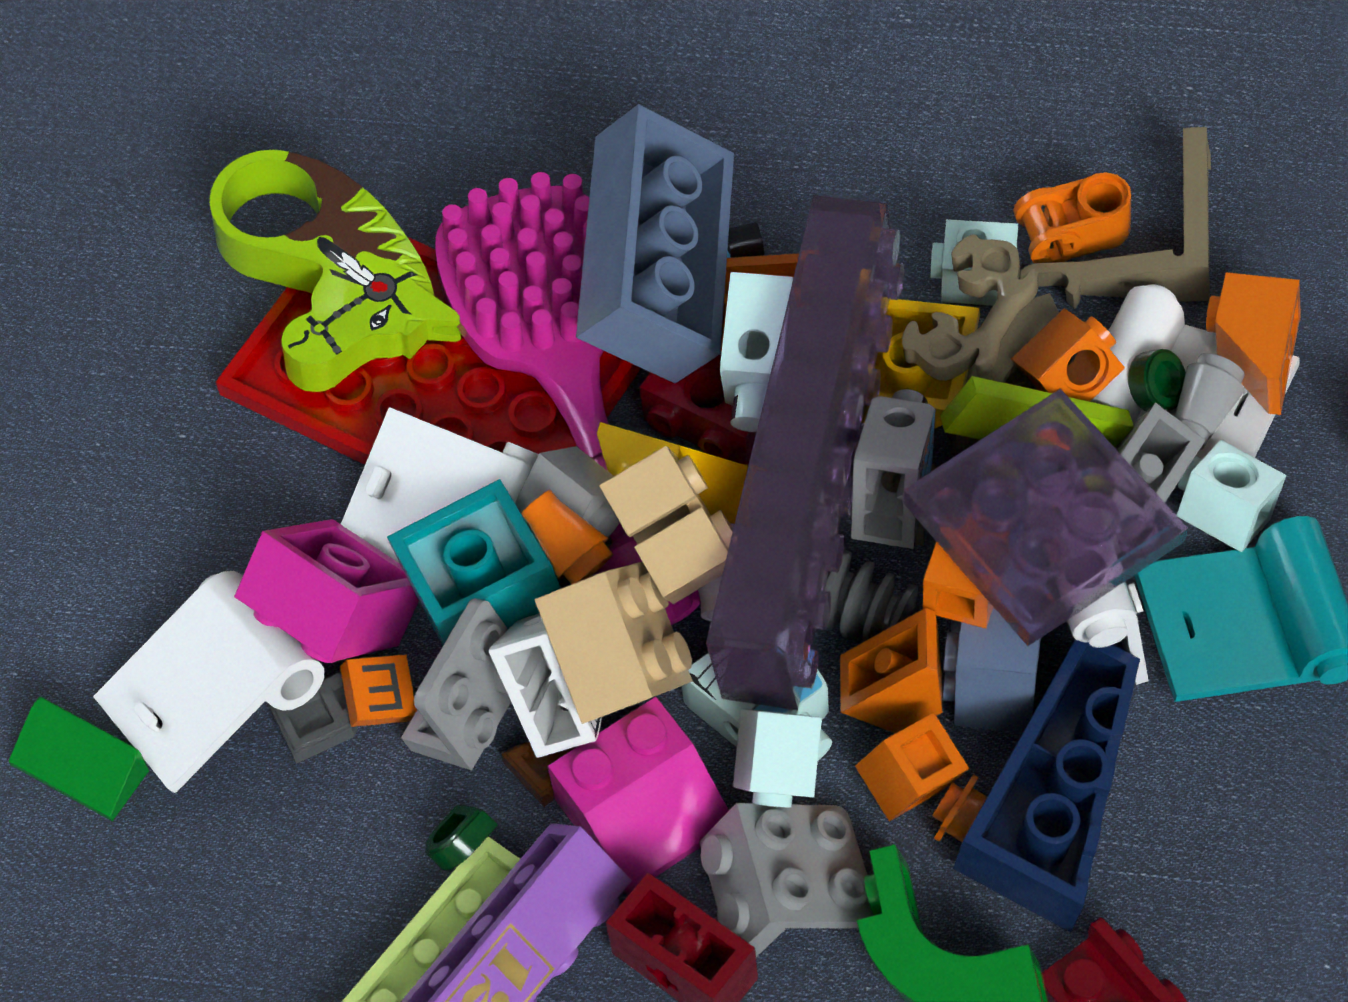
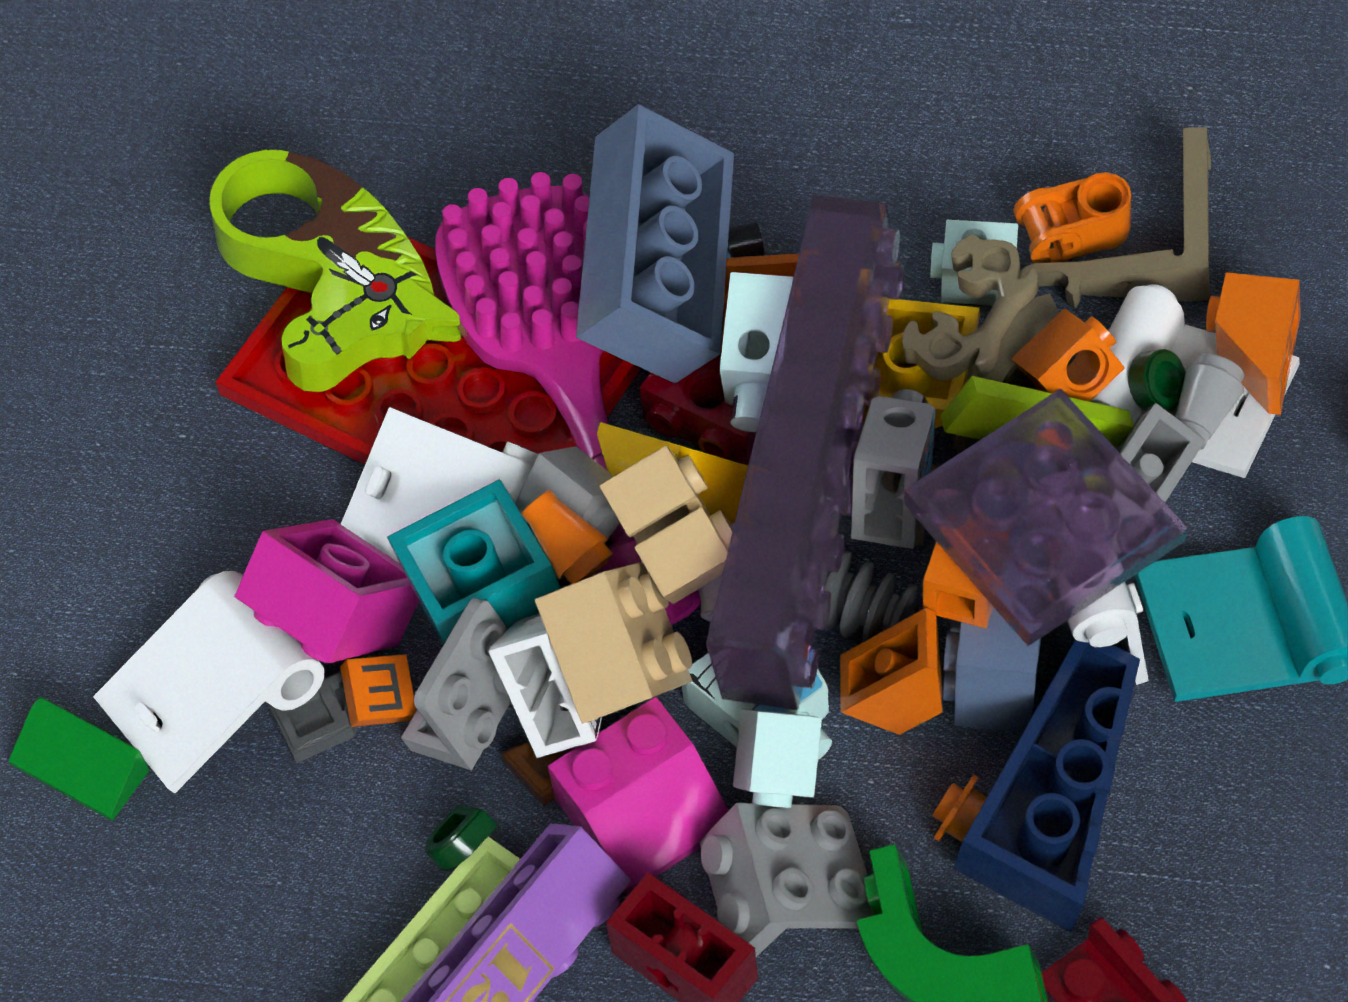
orange brick [855,713,969,822] -> none
light aqua brick [1176,440,1286,552] -> none

